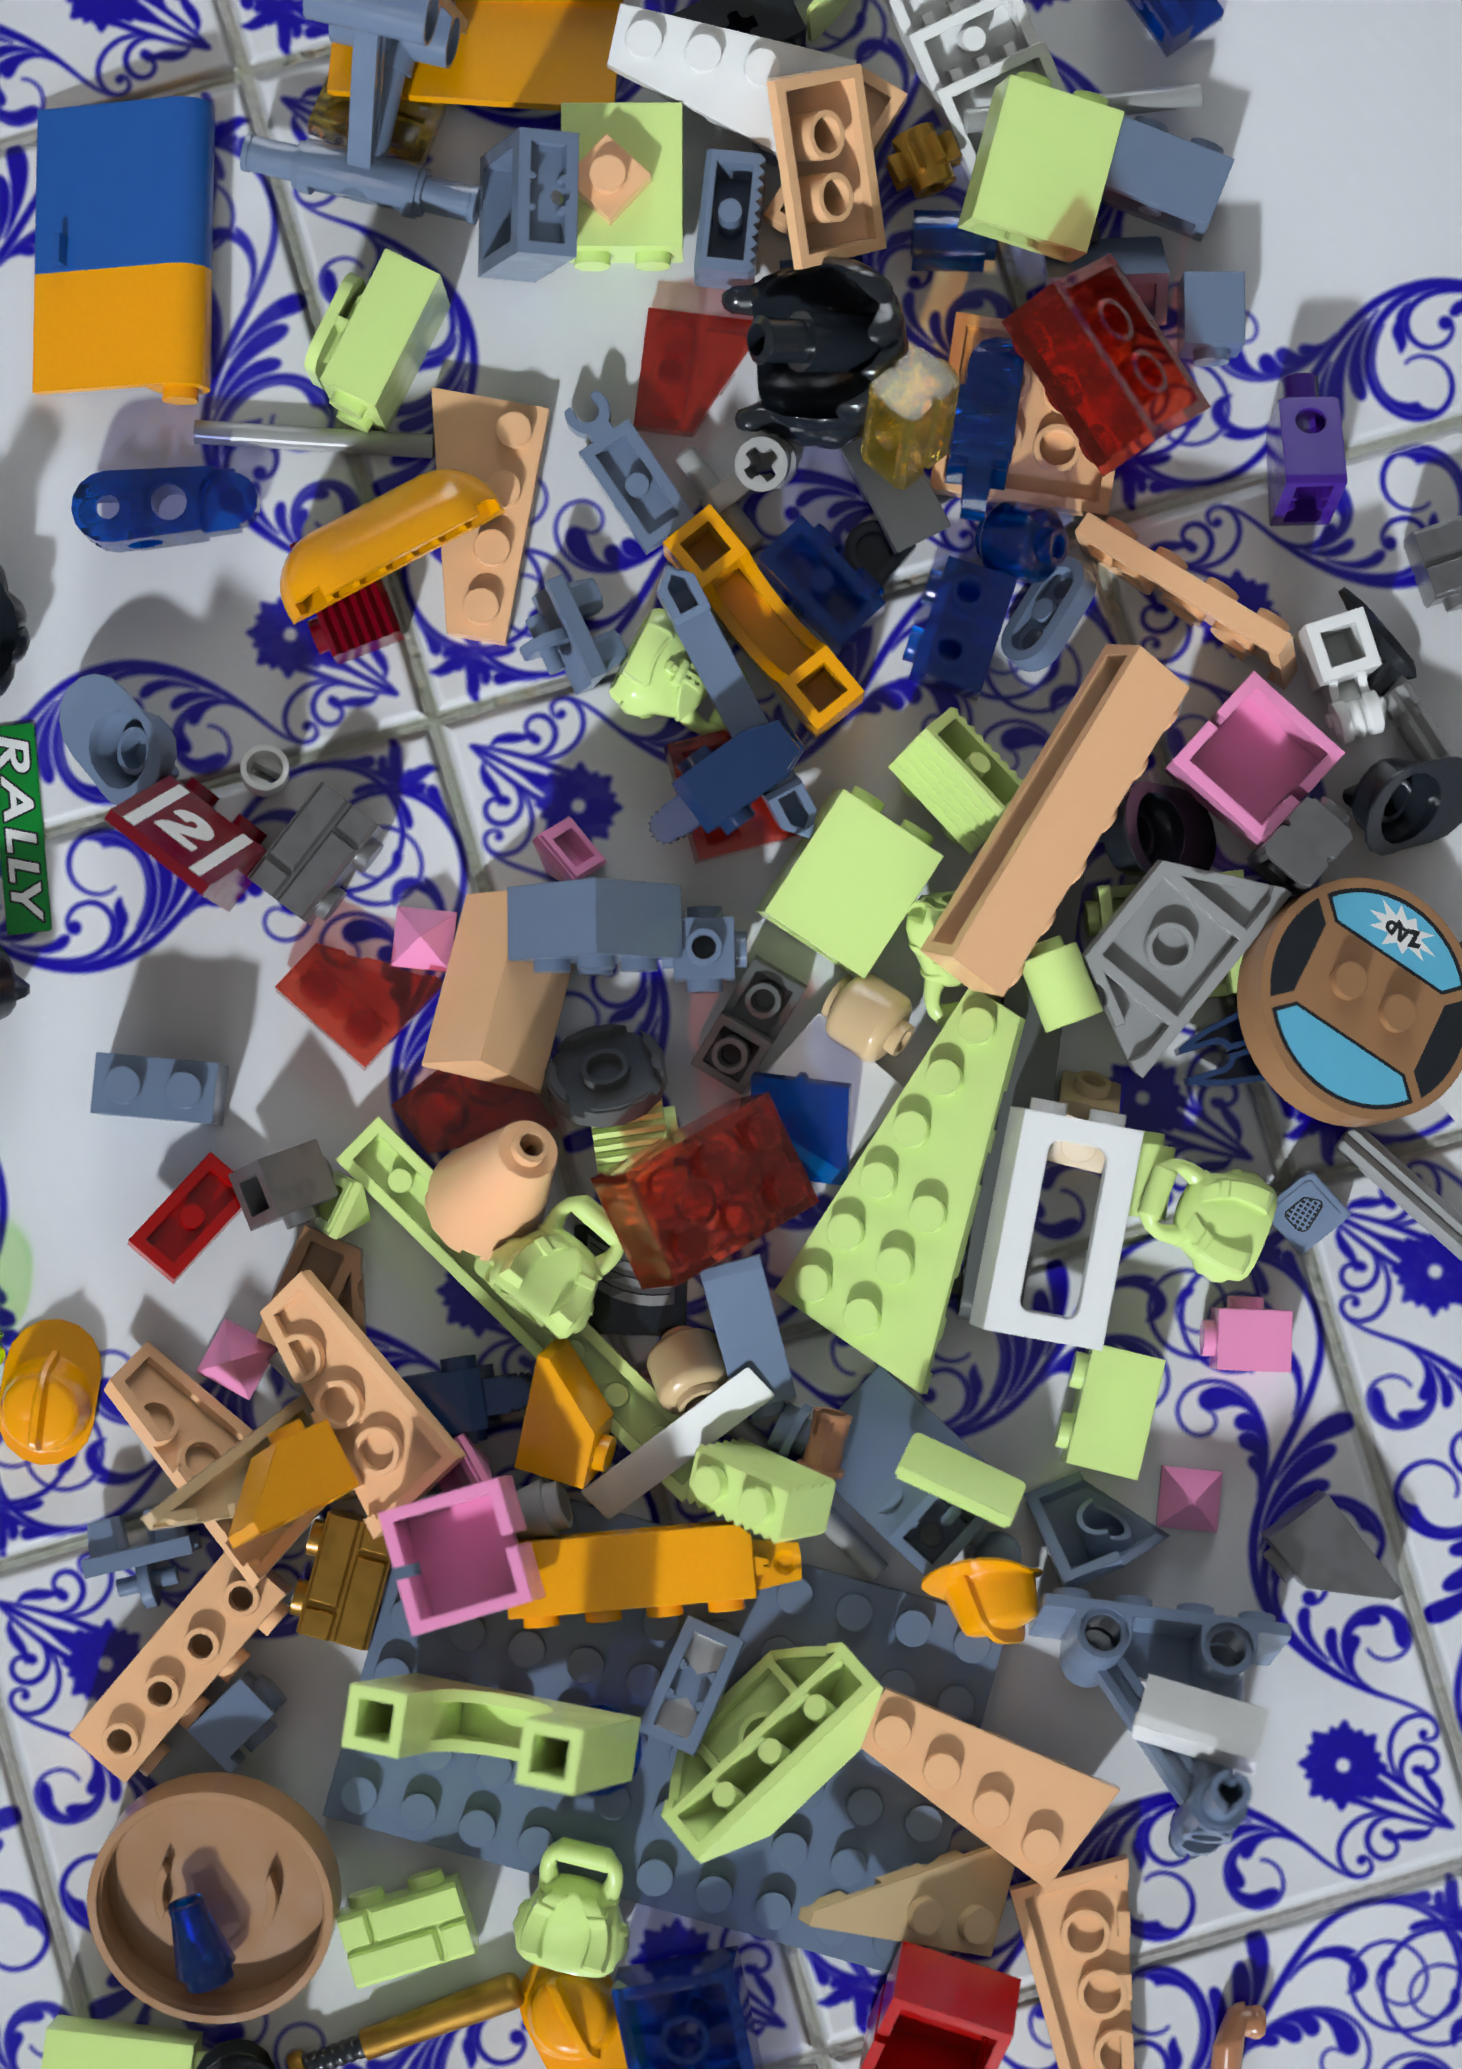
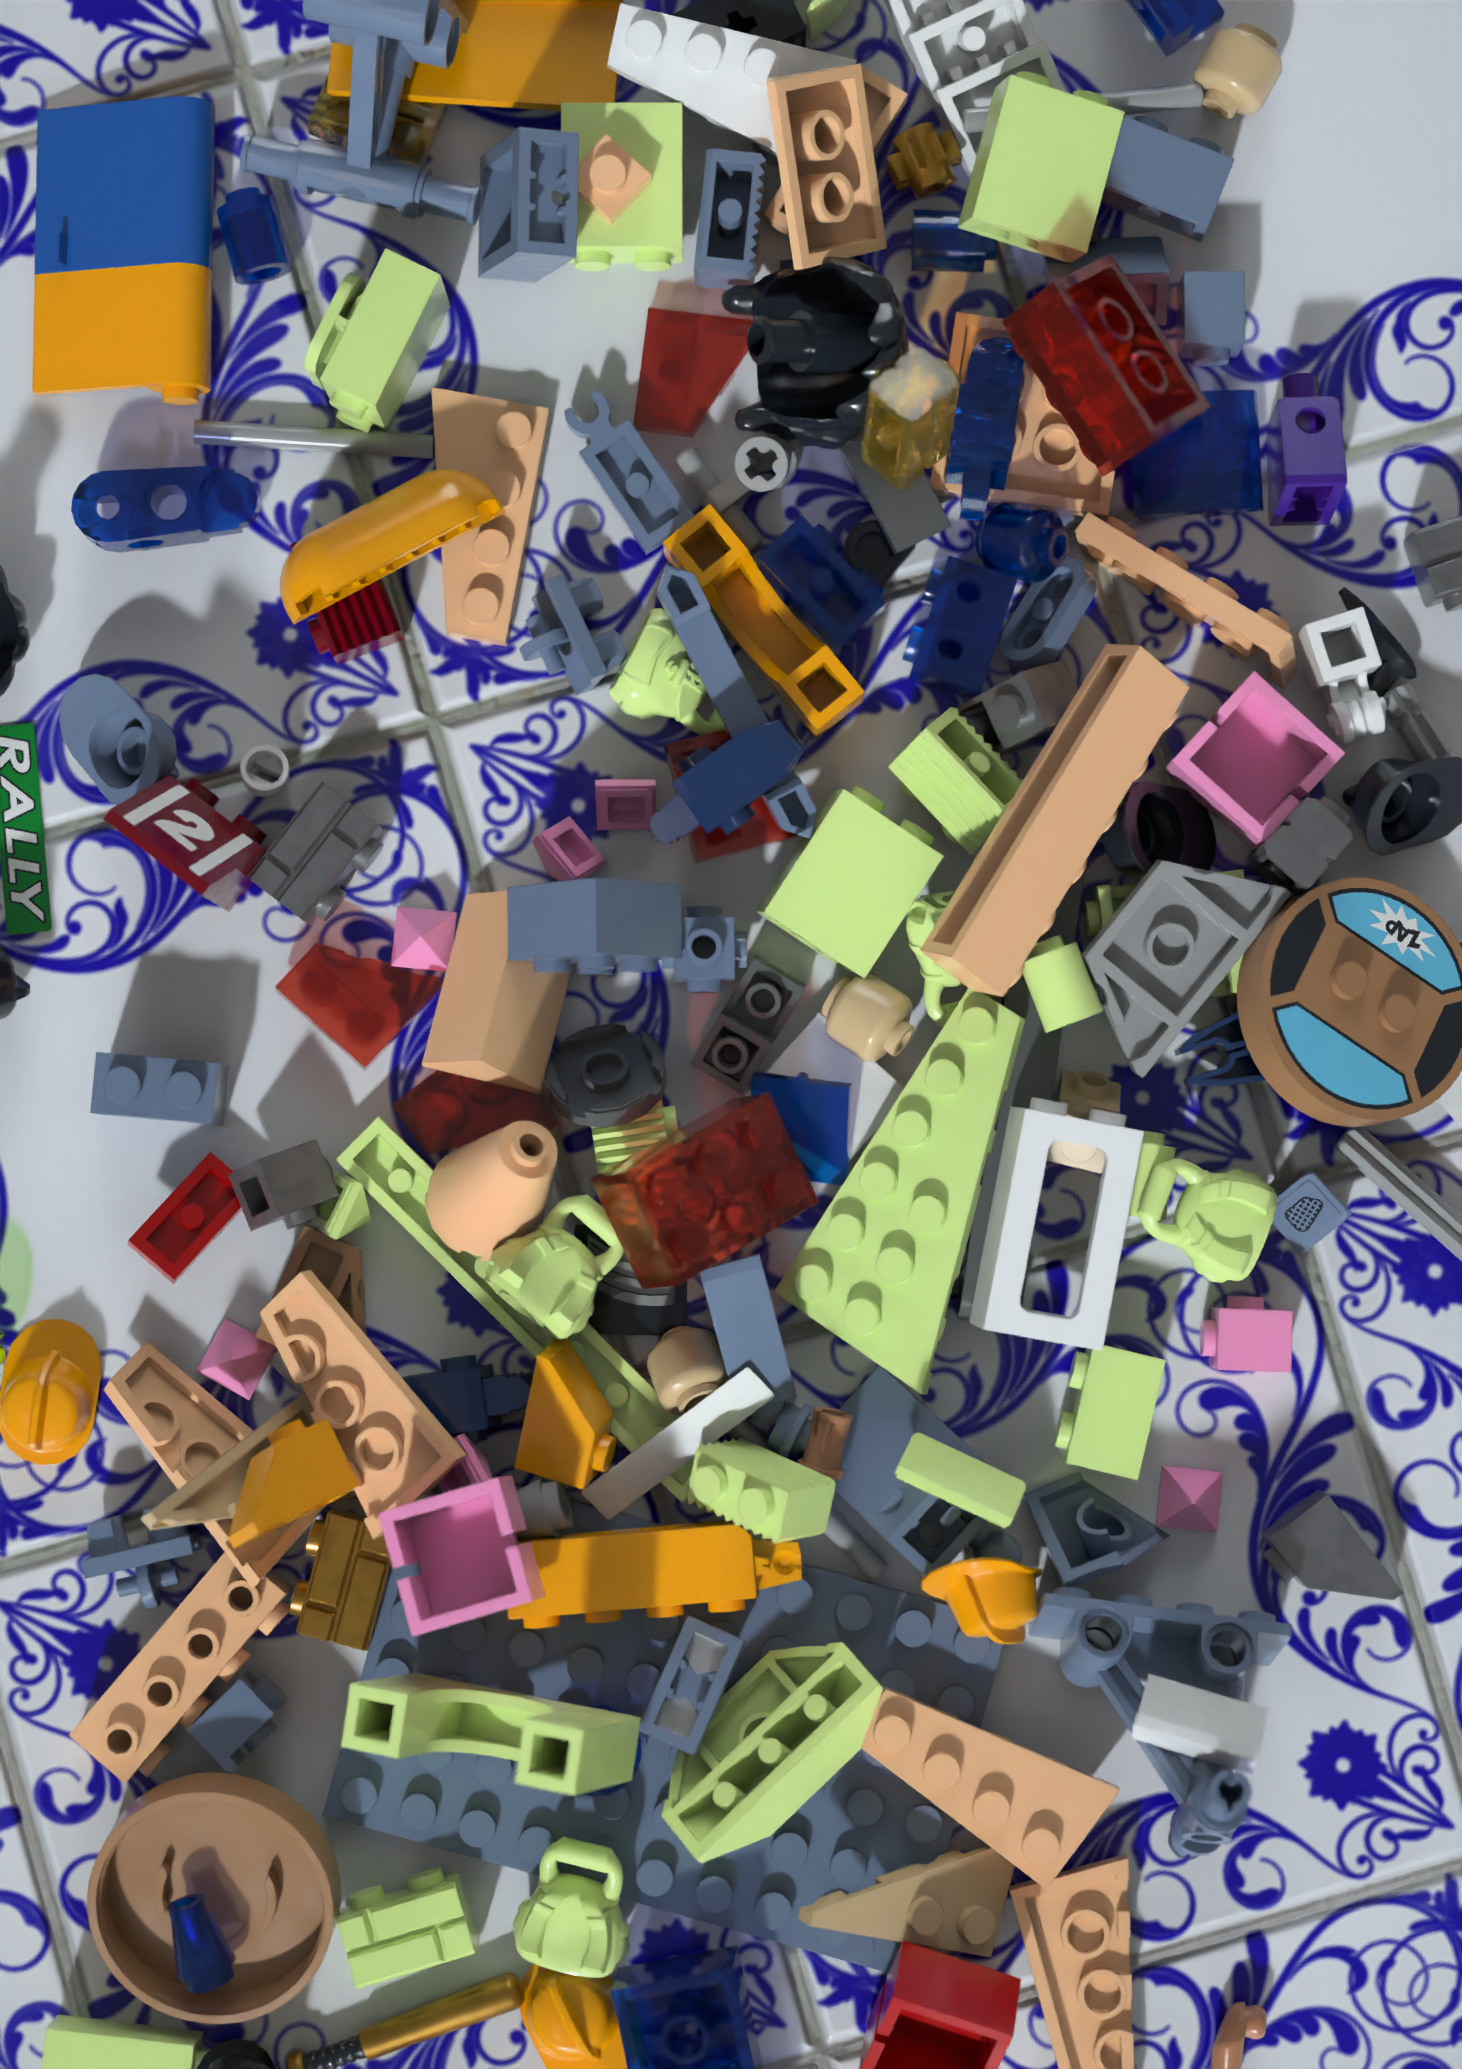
none -> clear blue brick [216,187,293,285]
none -> bright pink slope [595,777,657,830]
none -> flat silver slope [956,659,1078,757]
none -> clear blue slope [1128,390,1264,521]
none -> tan head [1193,23,1282,119]

